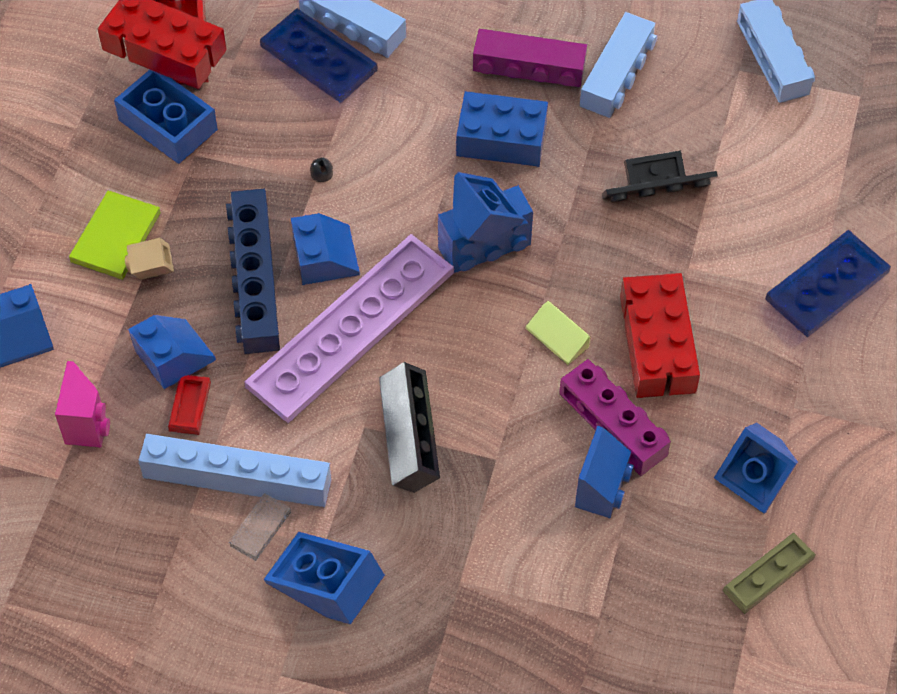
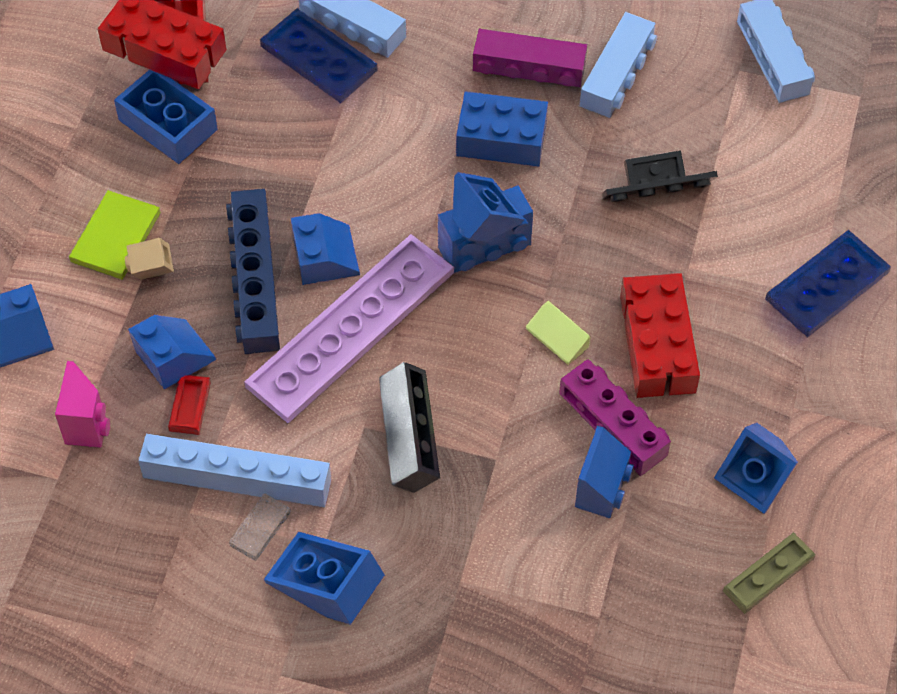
black hinge [310,157,333,182] -> none

